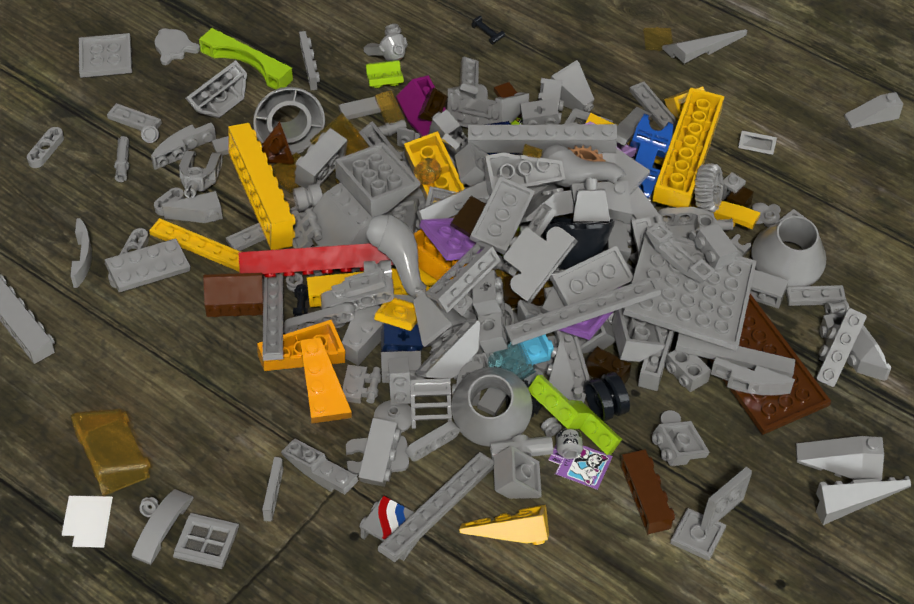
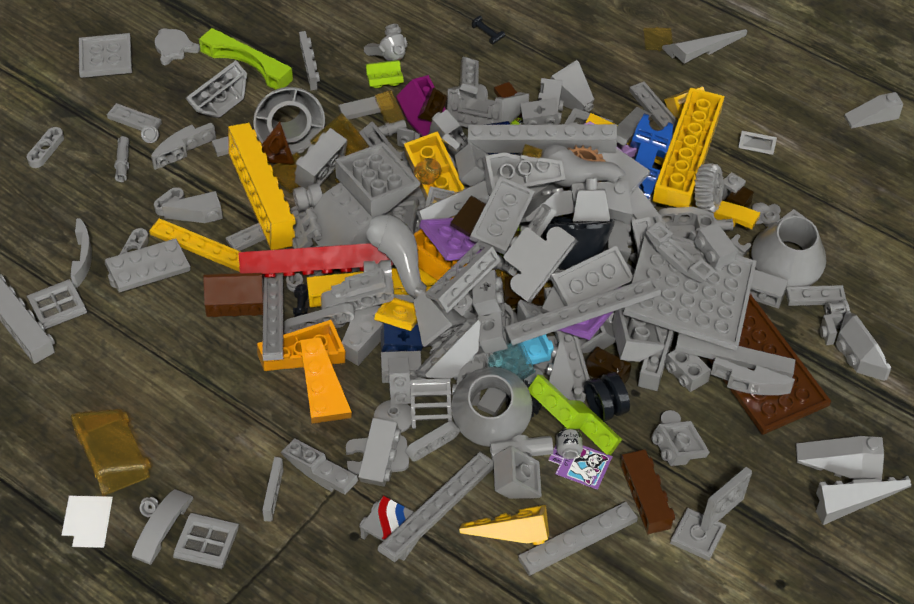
light grey piece [179,151,222,198] -> none
light grey plate [342,365,381,403] -> none
light grey bush [541,417,562,437] -> none
light grey bracket [816,308,867,387] -> none
none -> light grey piece [27,279,87,330]
none -> light grey plate [518,502,638,576]

